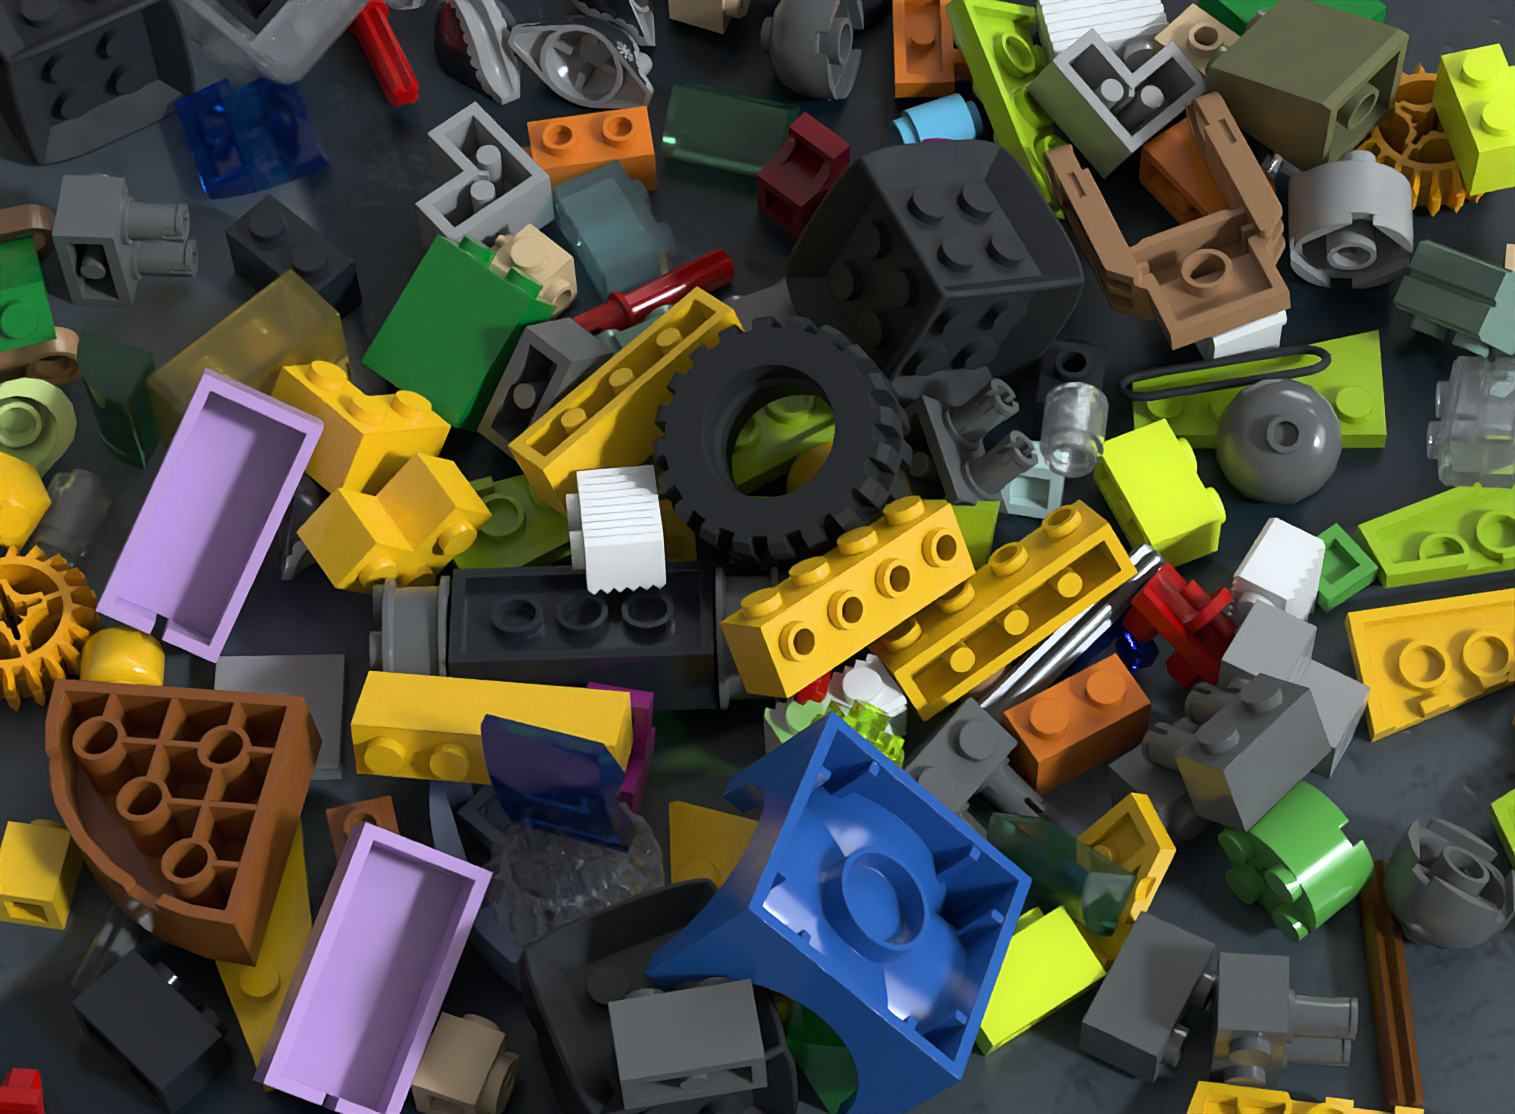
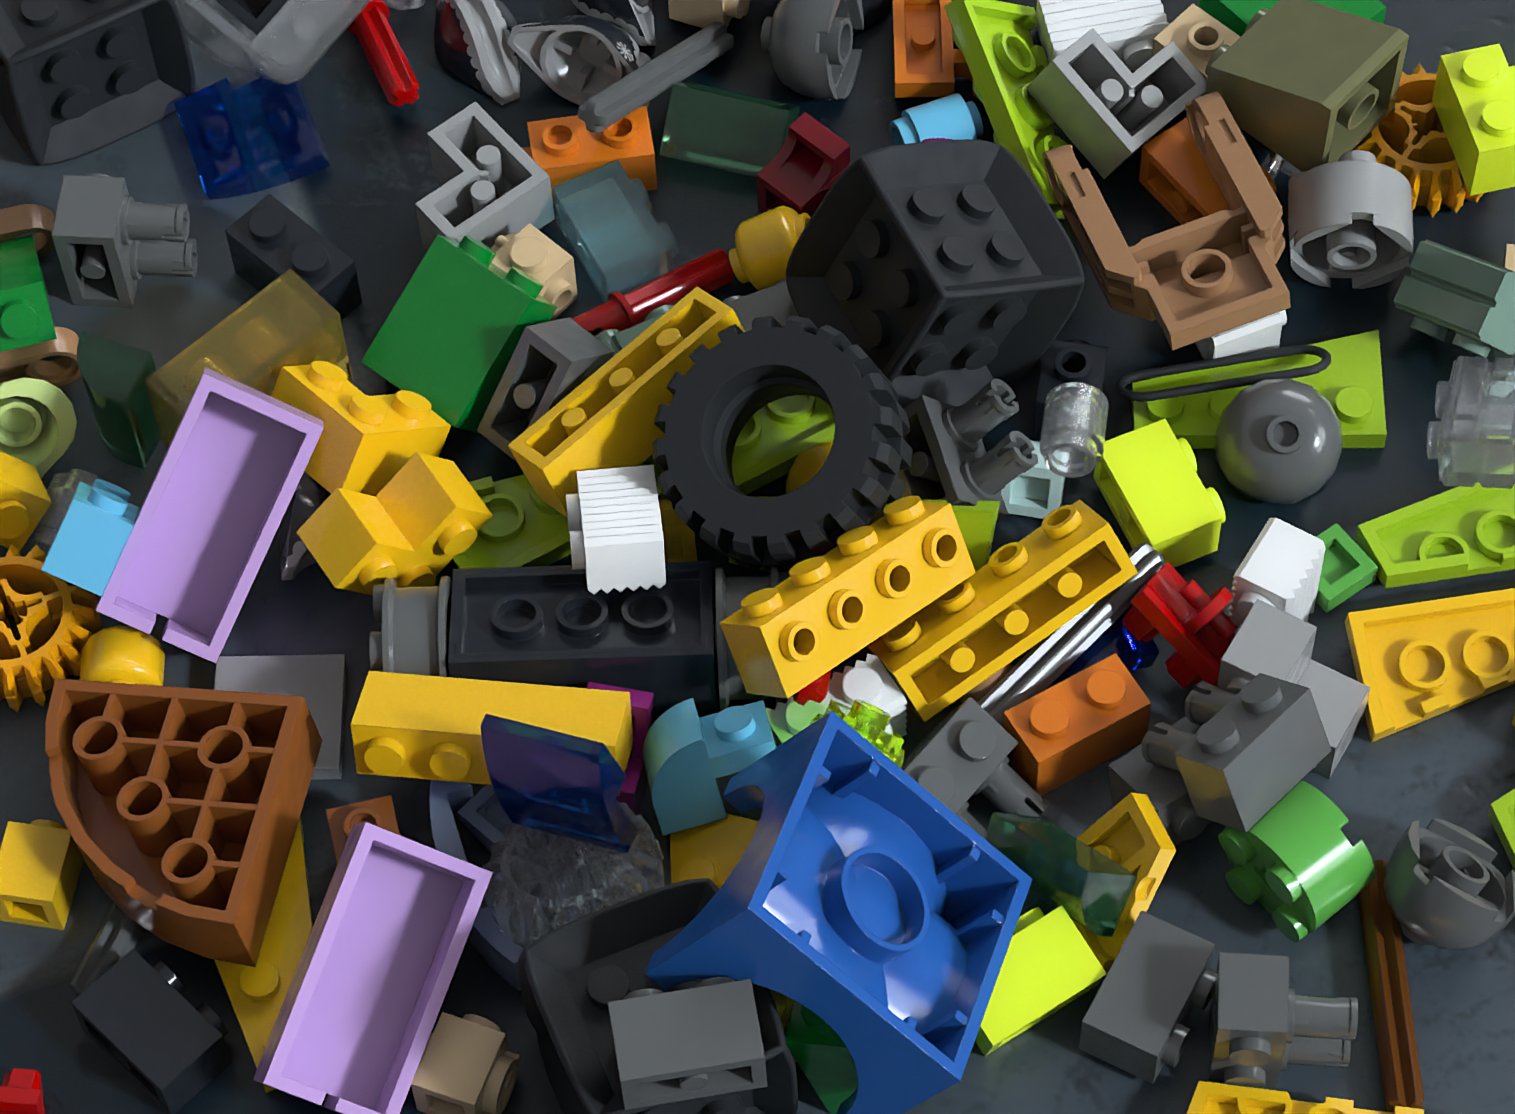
none -> medium azure brick [41,479,139,597]
none -> dark grey axle [578,21,734,133]
none -> medium azure brick [643,698,776,836]
none -> yellow head [729,206,811,291]

